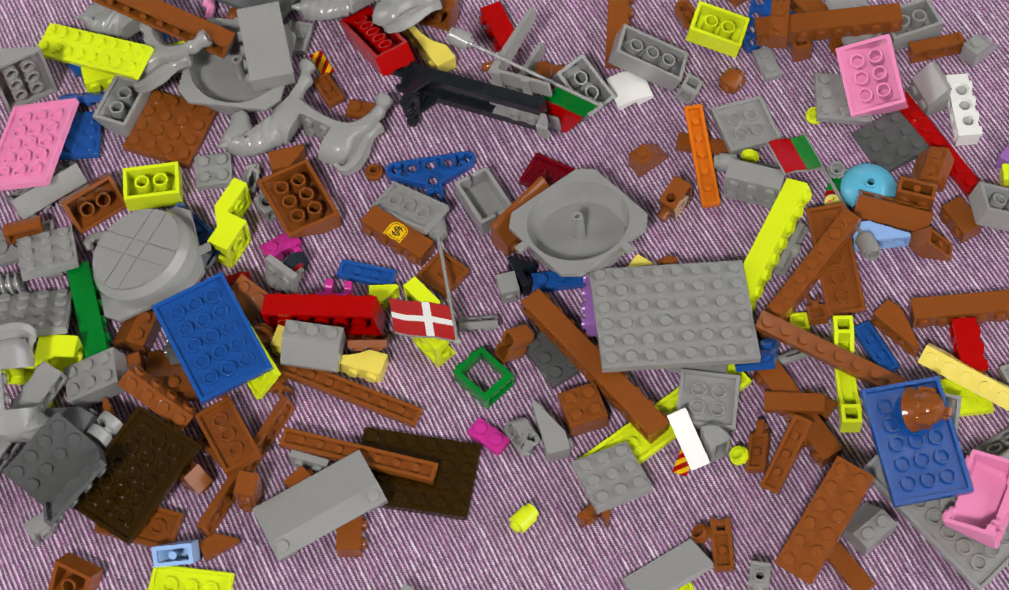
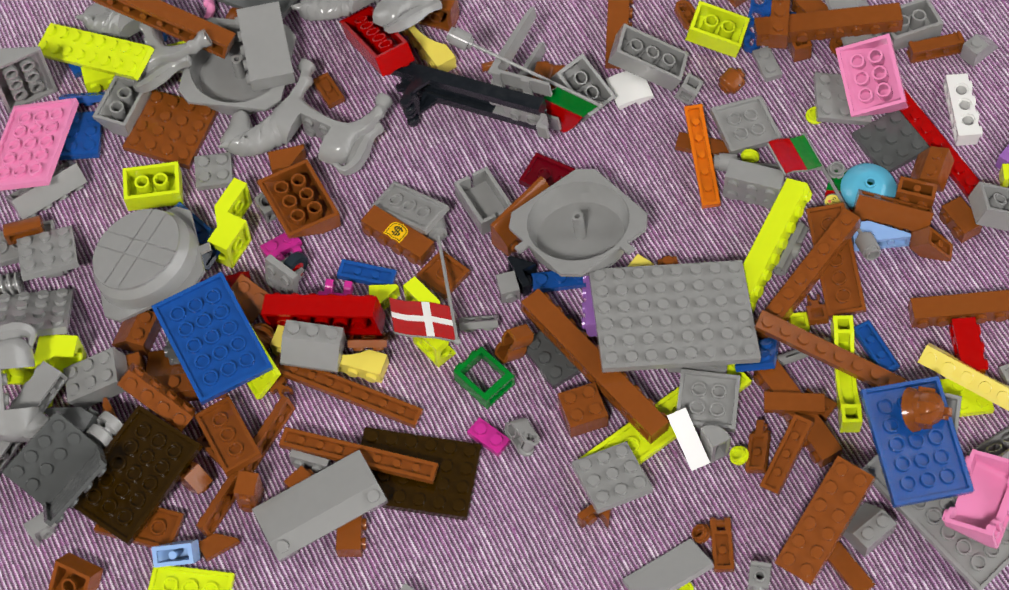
dark orange slope [58,173,126,235] -> none
green brick [67,261,111,359] -> none
light grey arm [82,230,106,251] -> none
light grey piece [241,163,260,195] -> none
light grey plate [287,20,315,56] -> none
sticker [309,50,335,75] -> none
dark orange plate [345,99,382,123] -> none
dark orange plate [364,164,383,182] -> none
blue beam [386,151,475,202] -> none
red brick [478,1,520,54] -> none
neon yellow brick [509,503,539,533] -> none
light grey slope [532,401,573,463] -> none
dark orange slope [628,144,669,177] -> none
dark orange torso [656,175,693,222] -> none
sticker [672,448,690,477] -> none
dark orange slope [871,299,921,359] -> none
light grey slope [909,61,952,116] -> none

